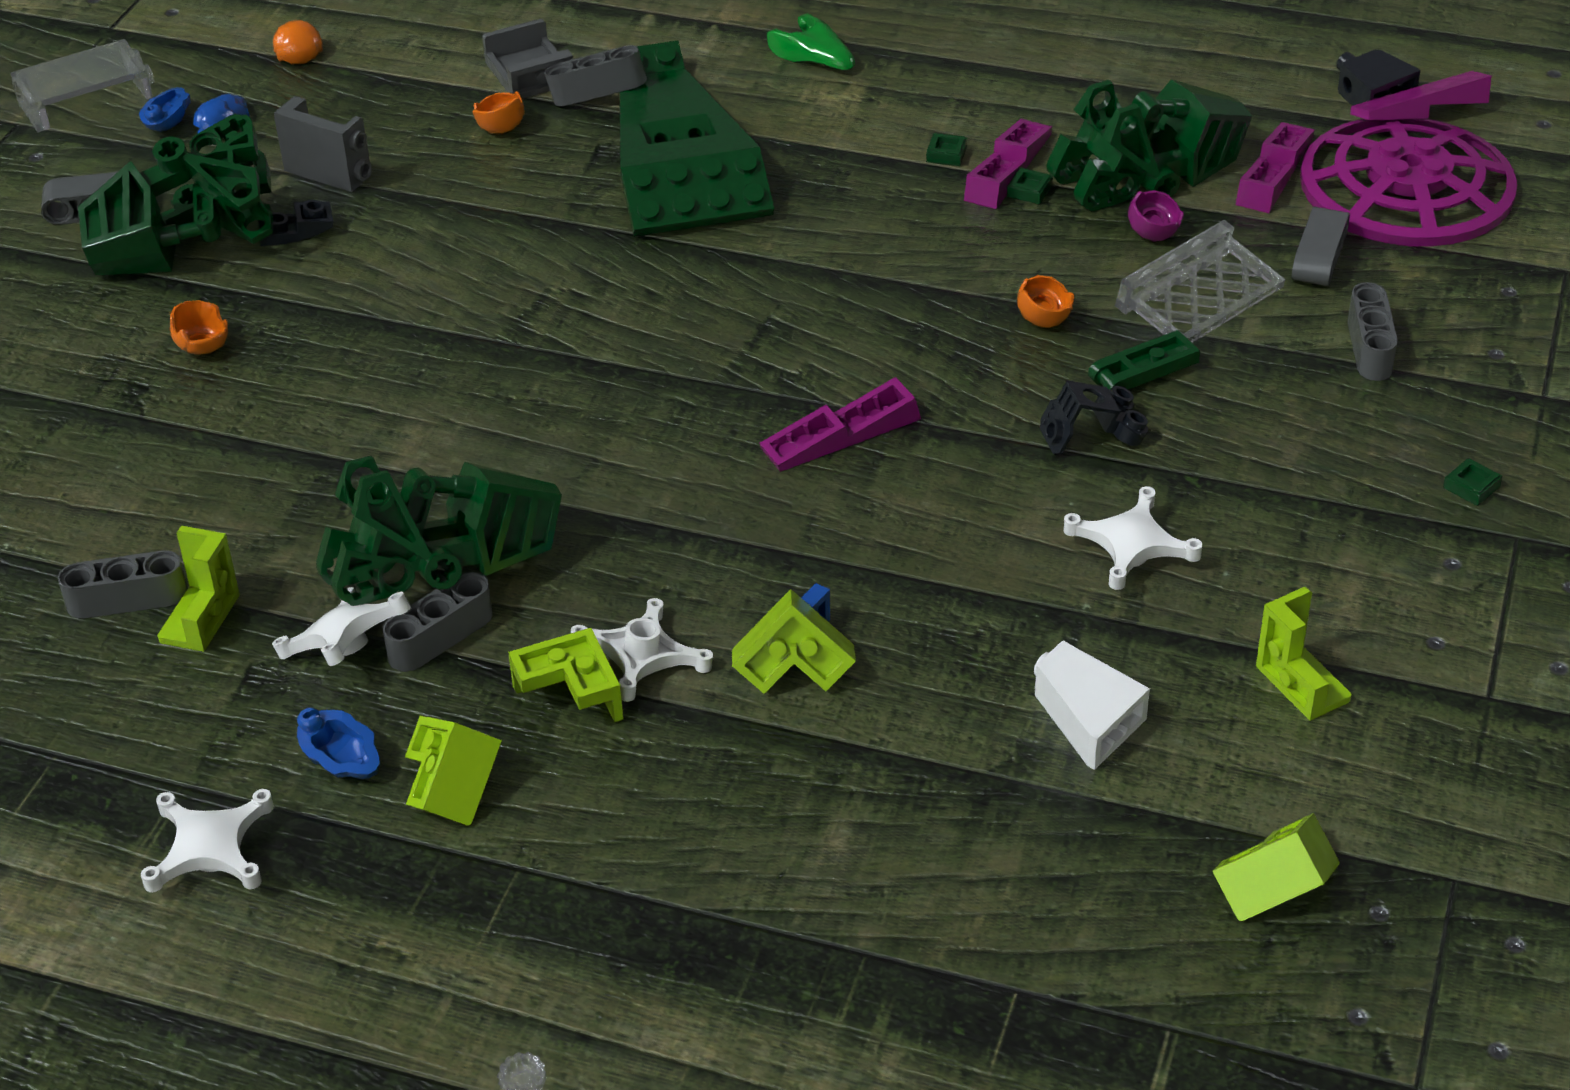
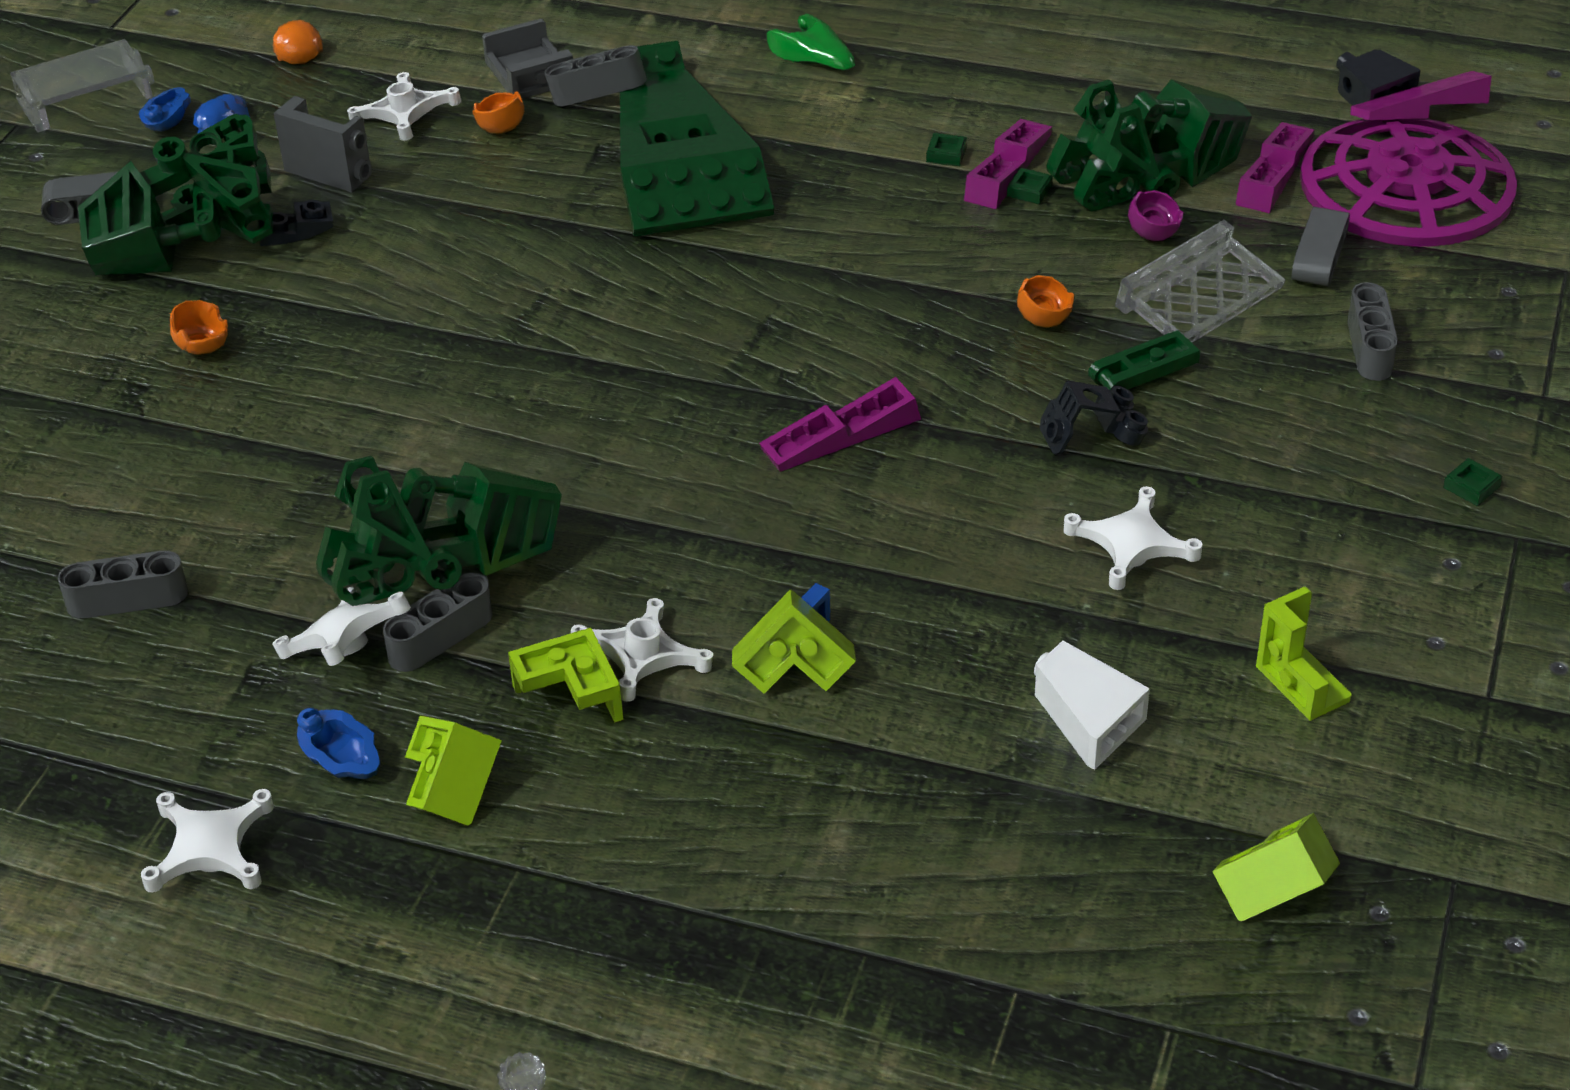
lime panel [158,526,240,652] -> none
none -> white piece [347,72,462,141]

